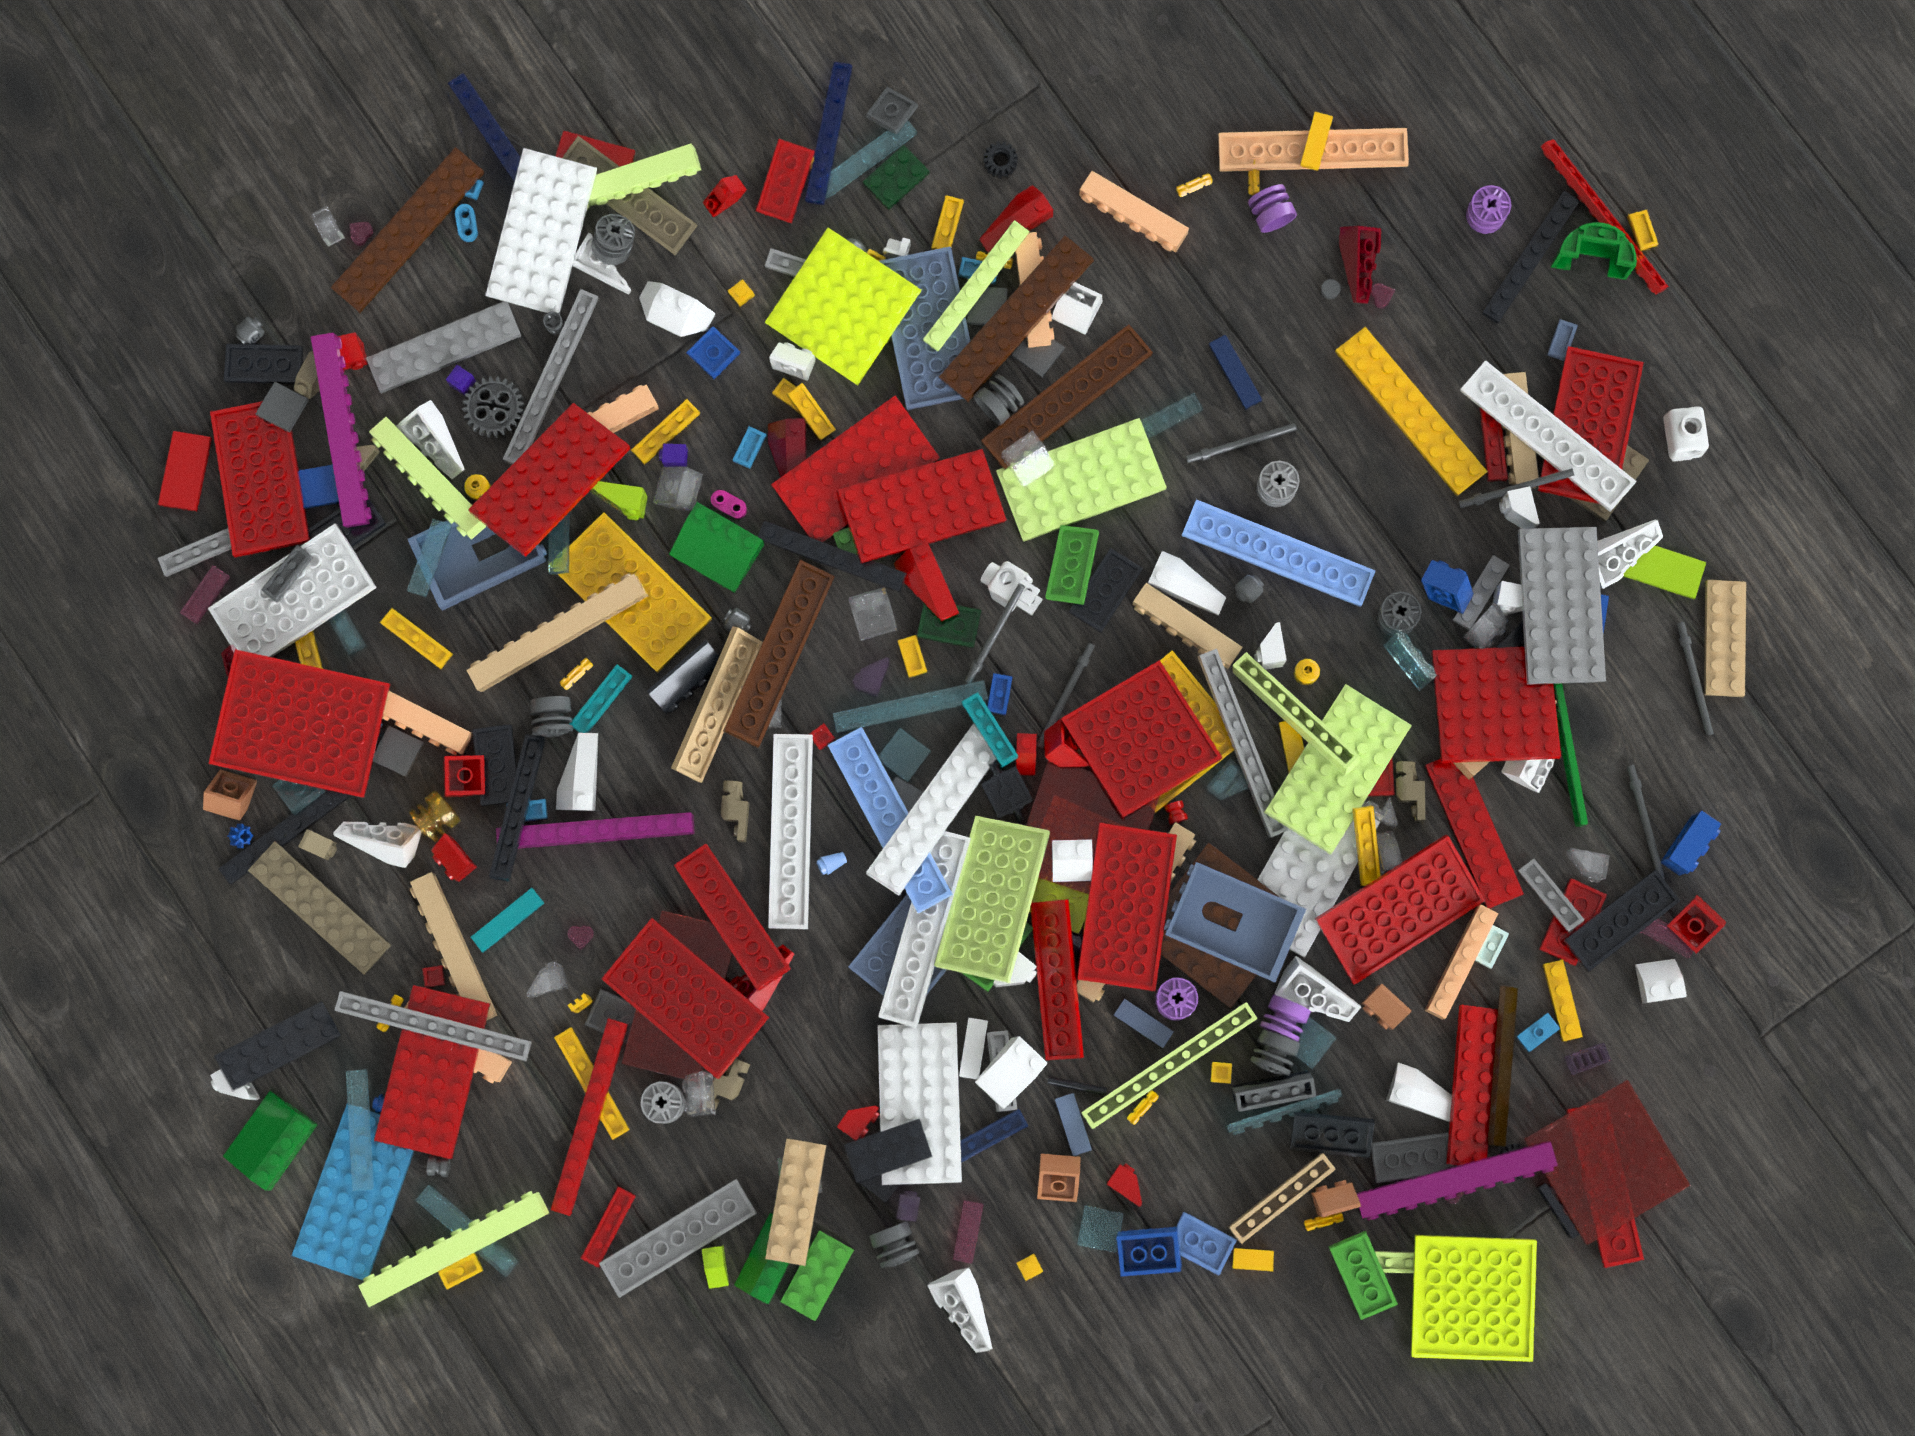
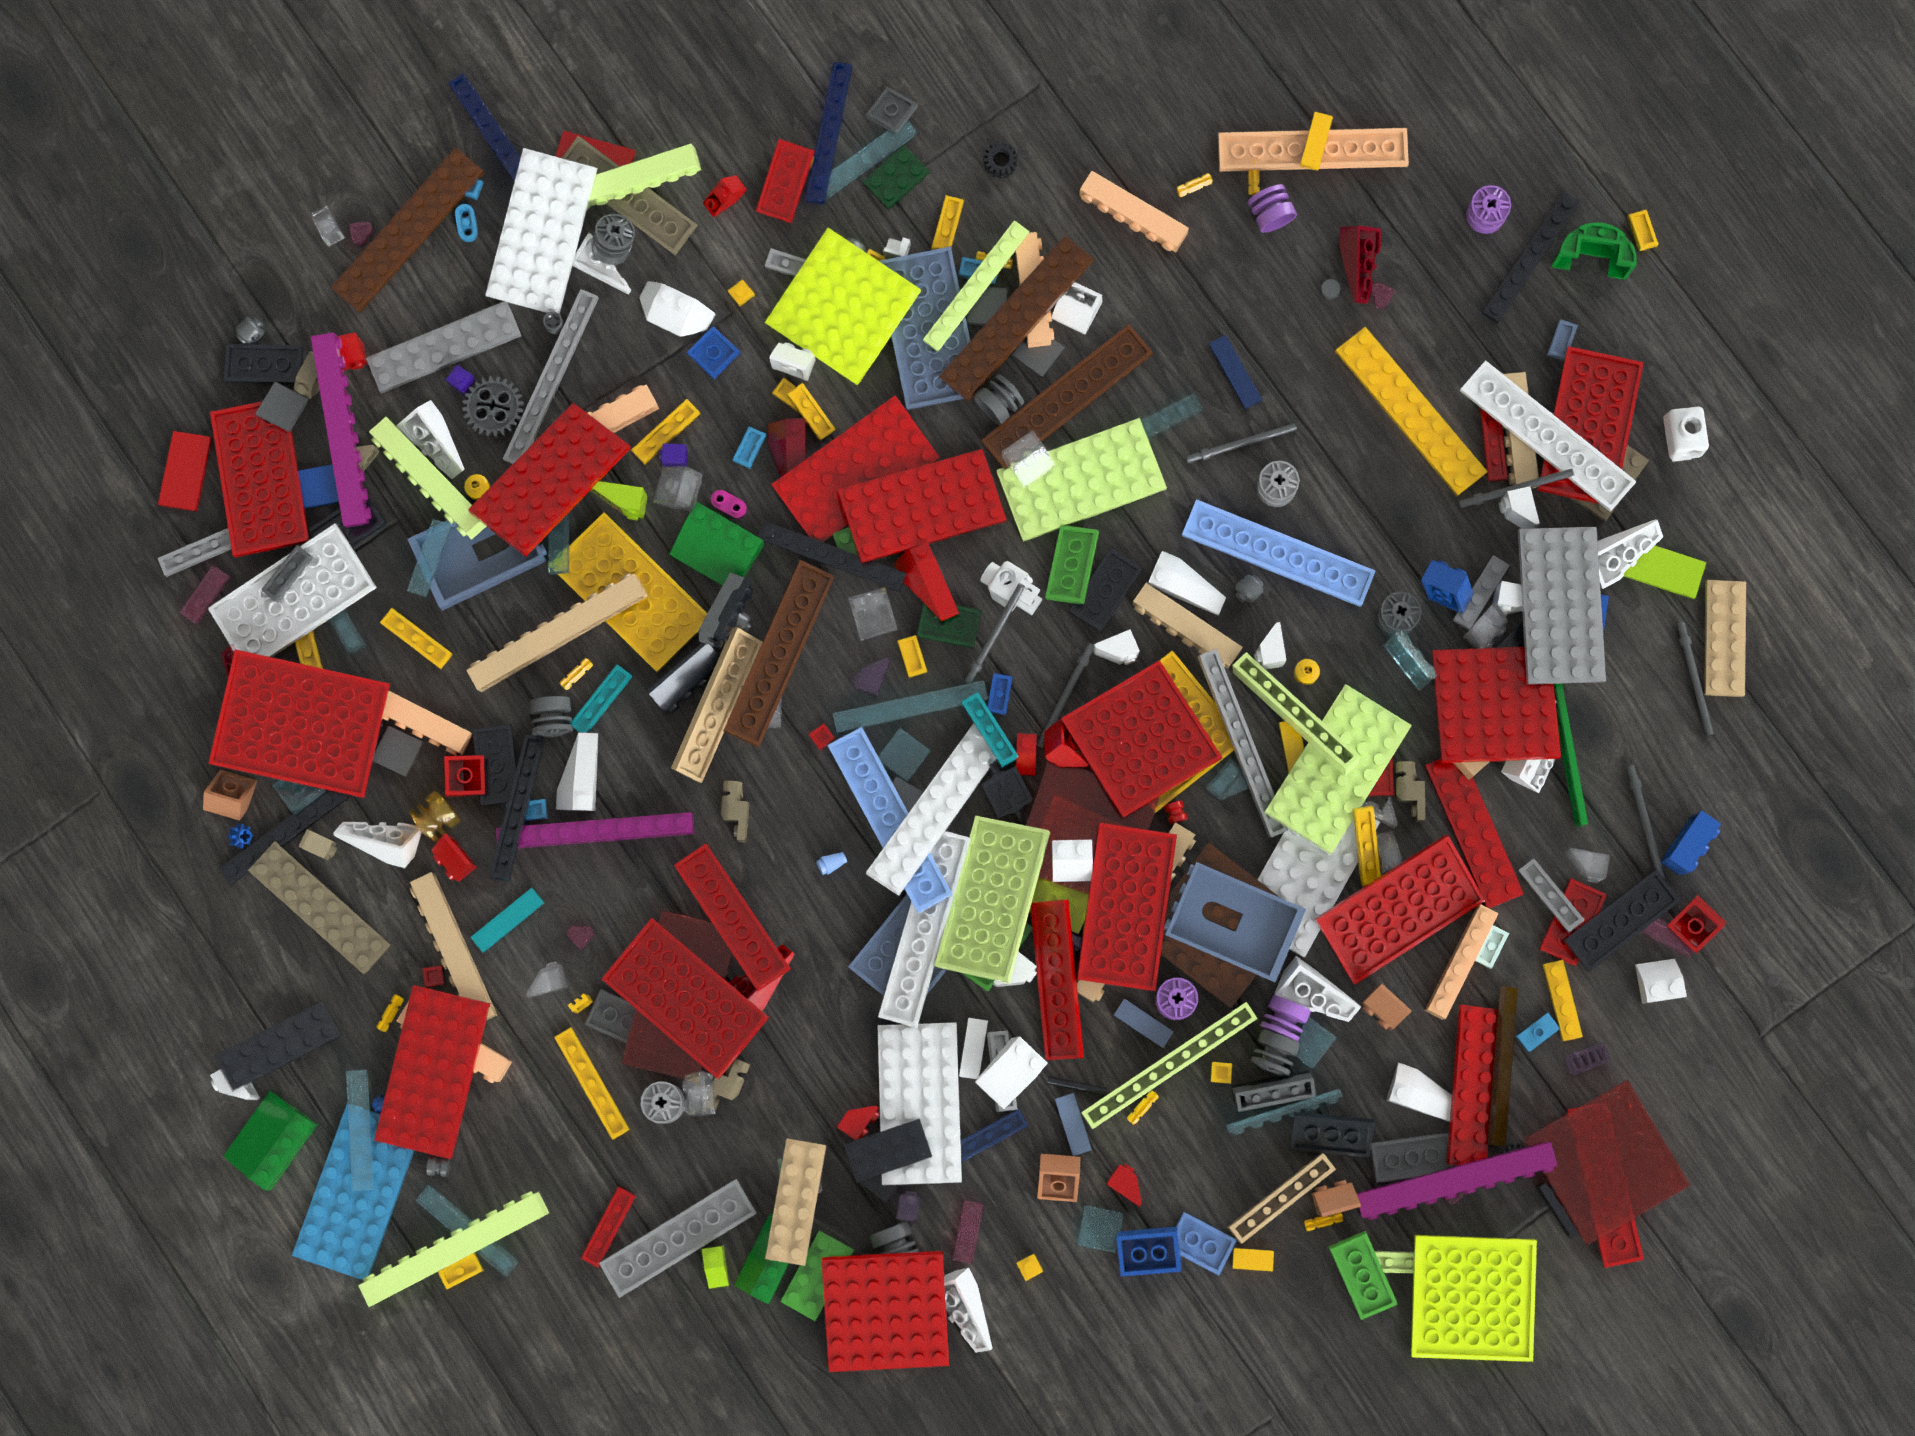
light grey plate [334,991,532,1061] -> none
red plate [551,1018,628,1216] -> none
white plate [768,734,813,929] -> none
red wedge [979,185,1053,253] -> none
red plate [1541,139,1669,294] -> none
none -> piece [699,573,753,649]
none -> red plate [822,1251,949,1372]
none -> white slope [1093,630,1140,665]

